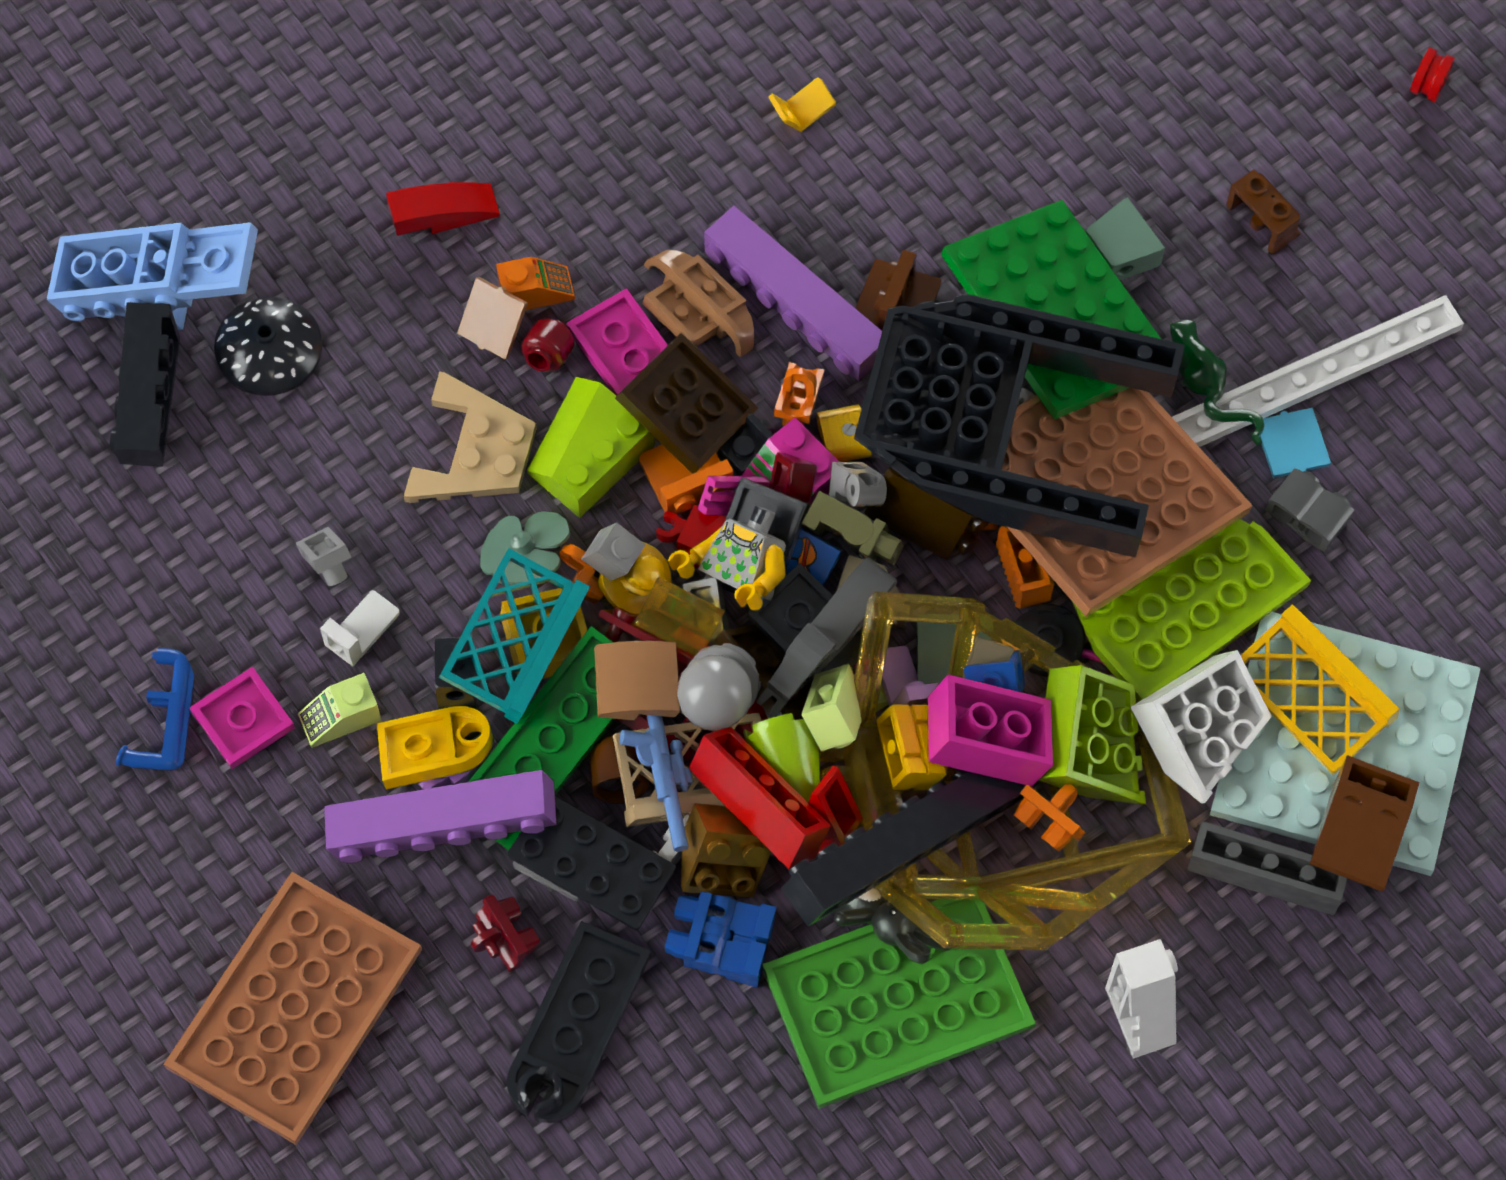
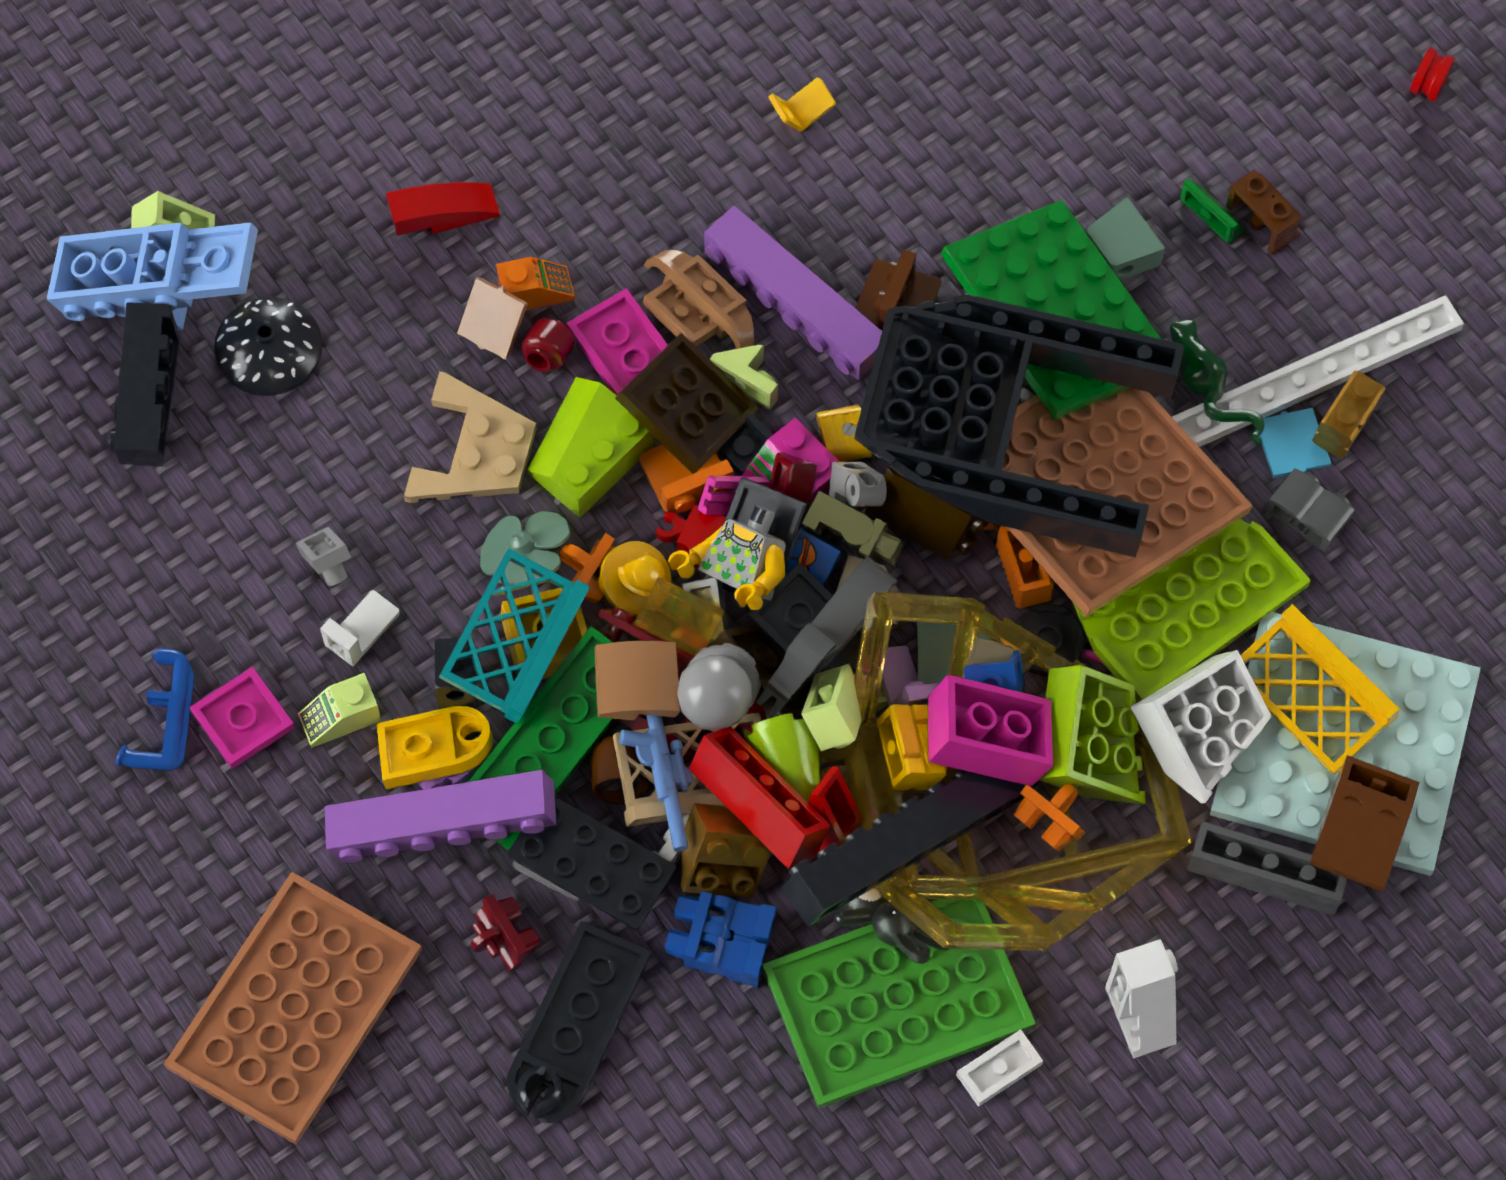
light grey brick [581,523,645,581] -> none
orange hips [774,362,824,426] -> none
none -> yellowish green slope [131,191,215,229]
none -> yellowish green slope [710,345,778,410]
none -> white plate [956,1029,1043,1107]
none -> green slope [1180,178,1247,244]
none -> pearl gold brick [1312,370,1386,459]

